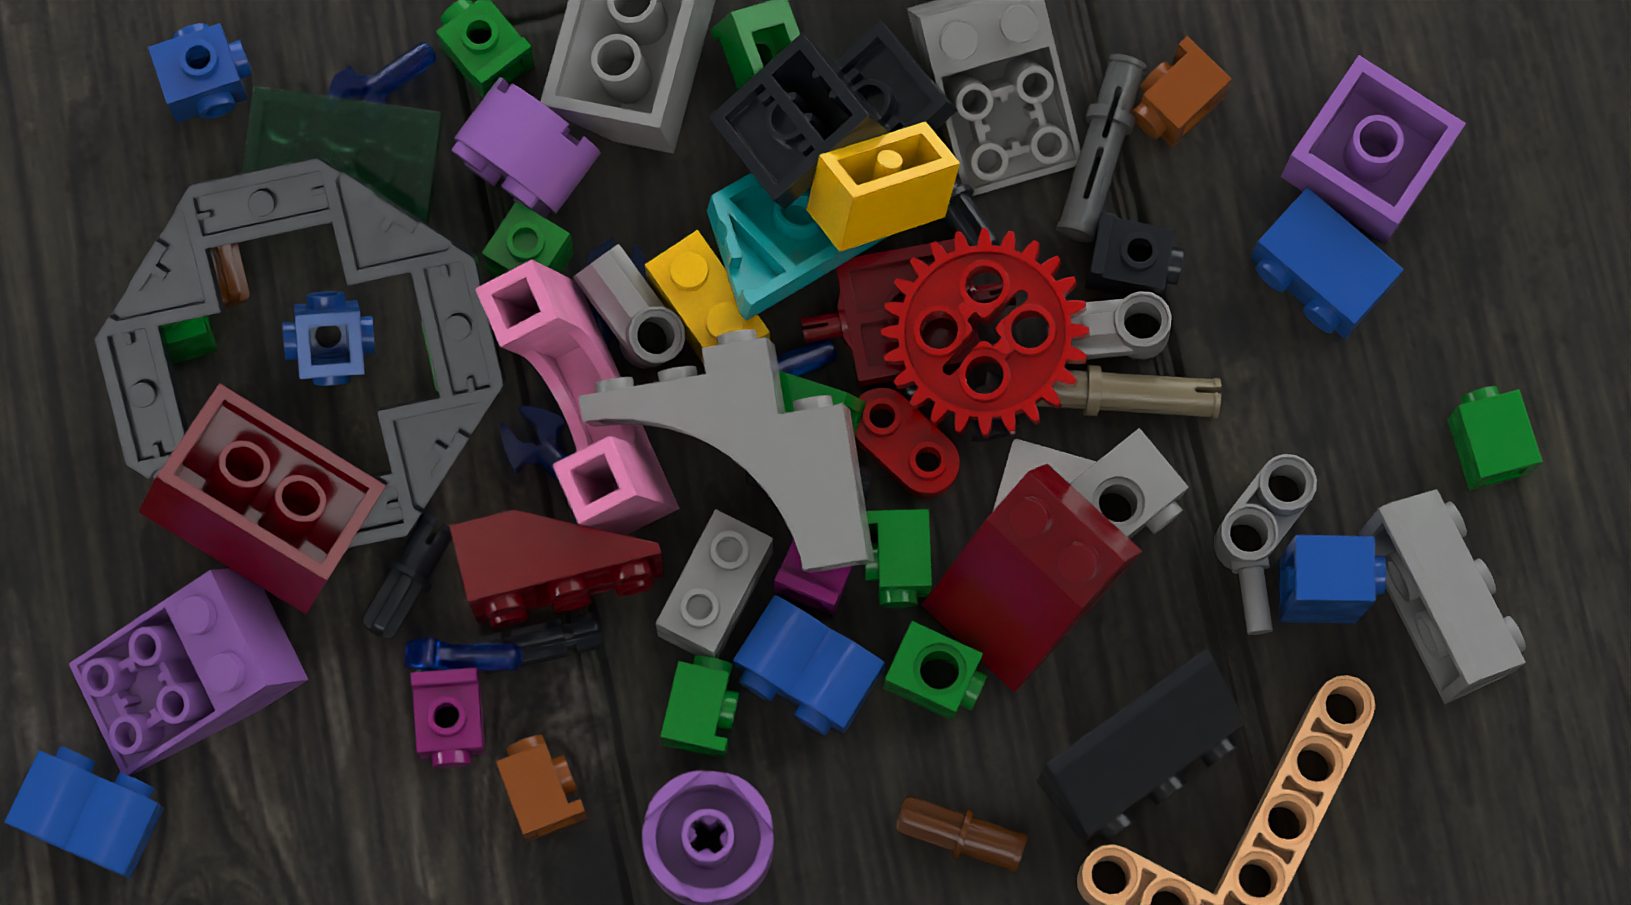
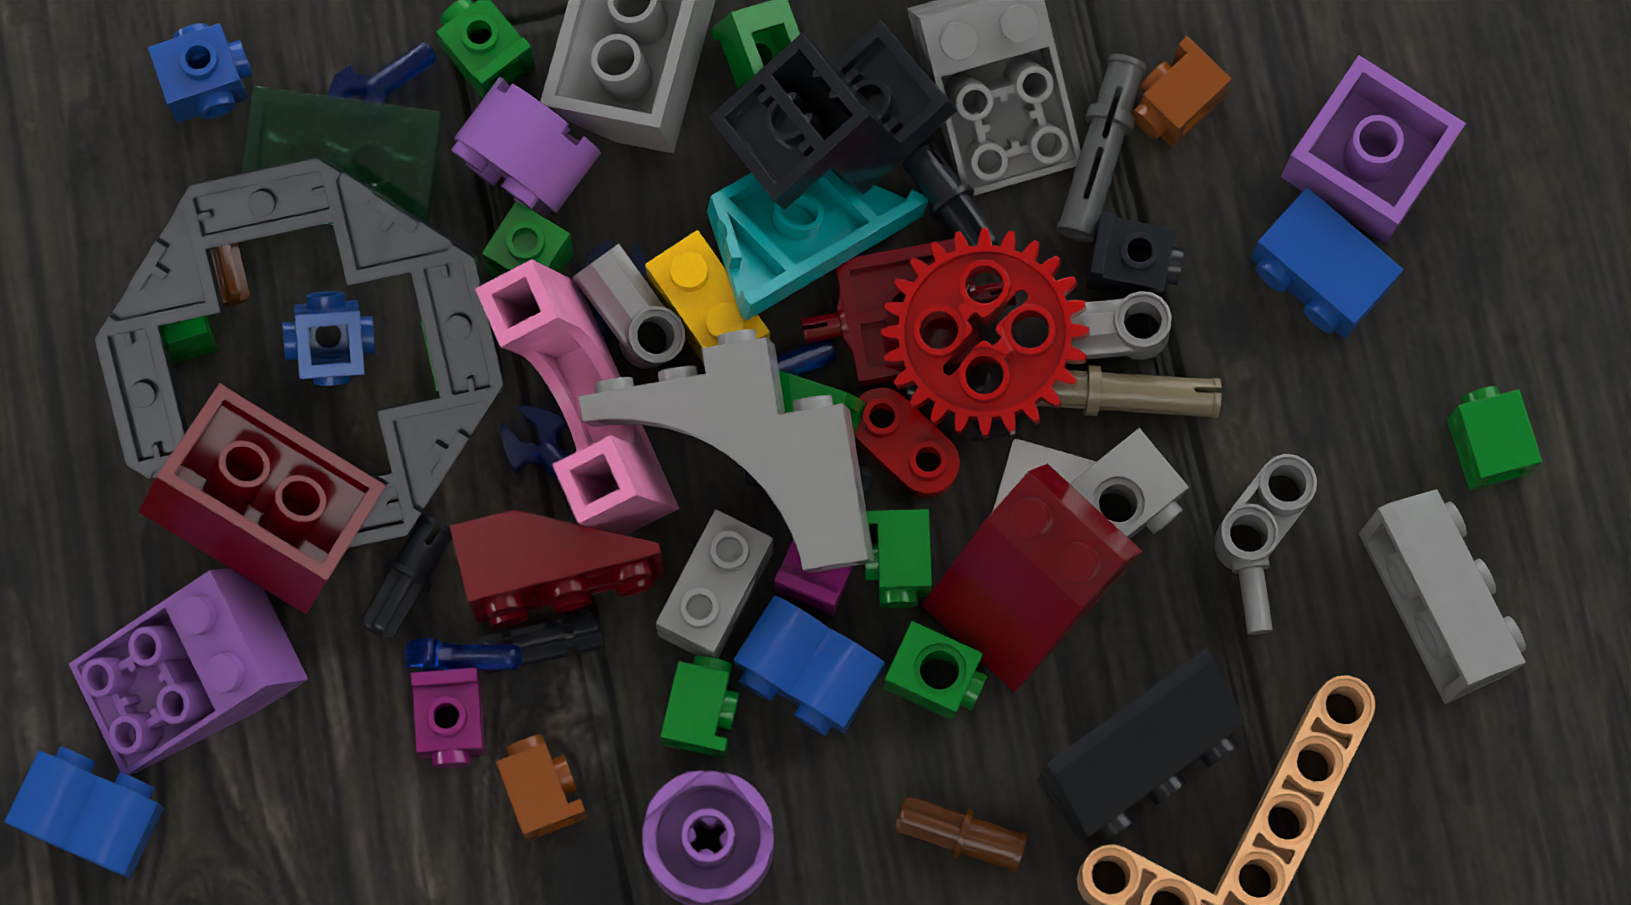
yellow brick [806,121,960,252] -> none
blue brick [1278,535,1386,624] -> none

